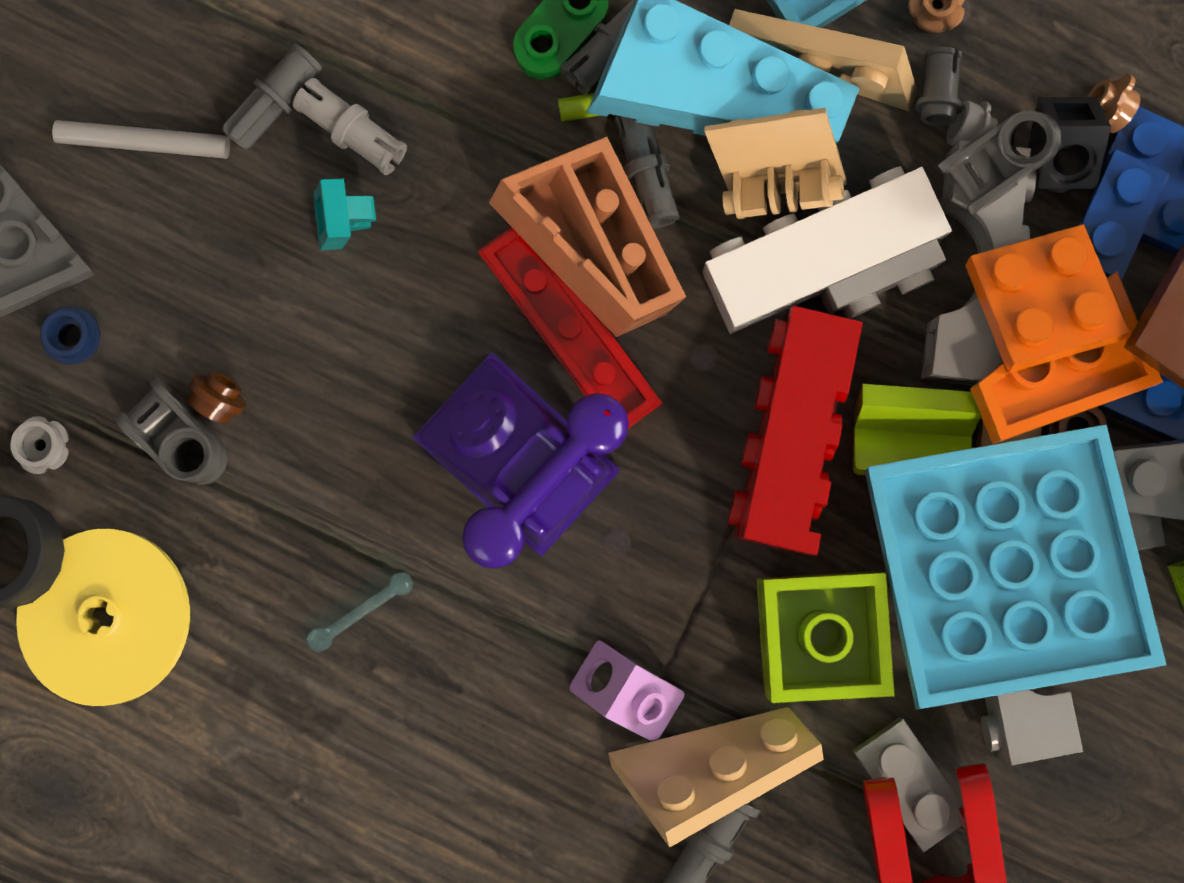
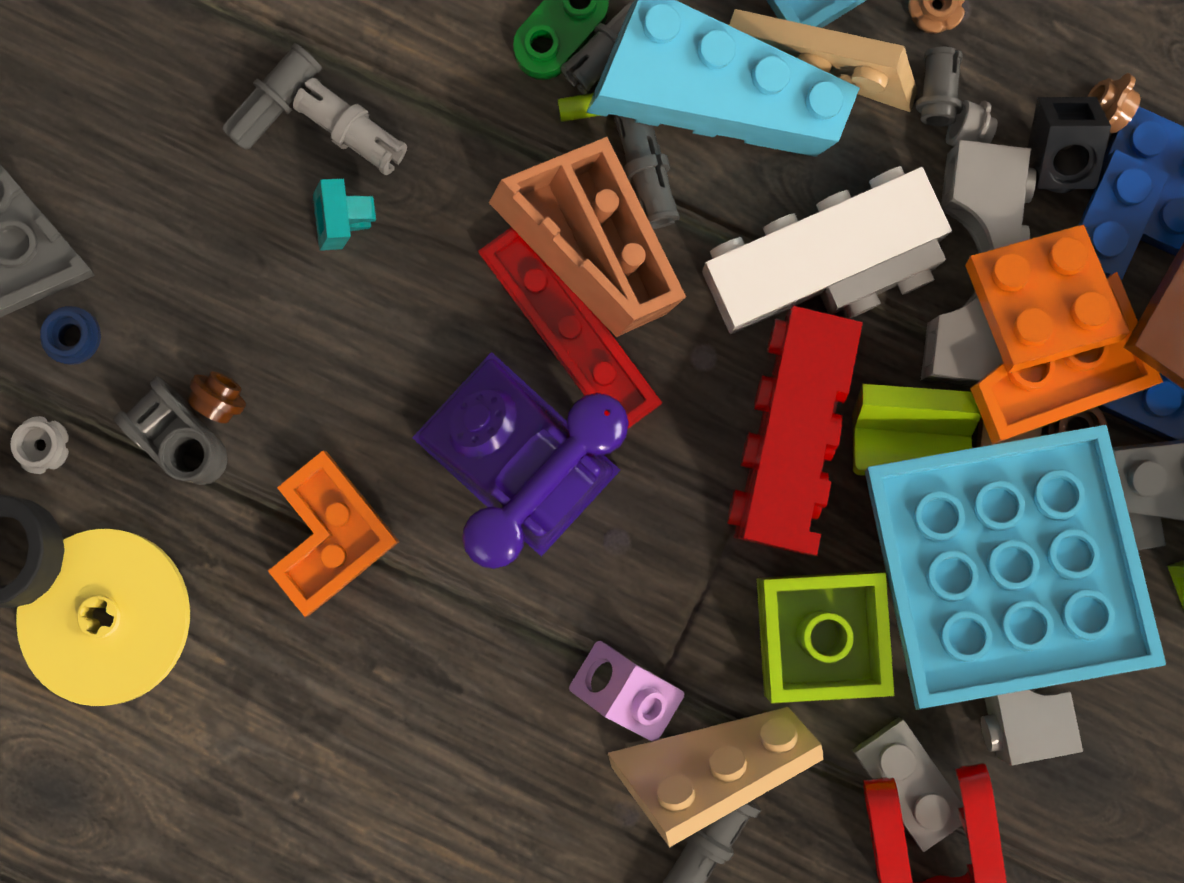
light grey bar [52,120,230,159] -> none
clear light blue hinge [307,573,413,652] -> none
tan hinge [704,108,847,219] -> none
dark grey piece [938,111,1061,216] -> none
none -> orange plate [268,450,400,617]

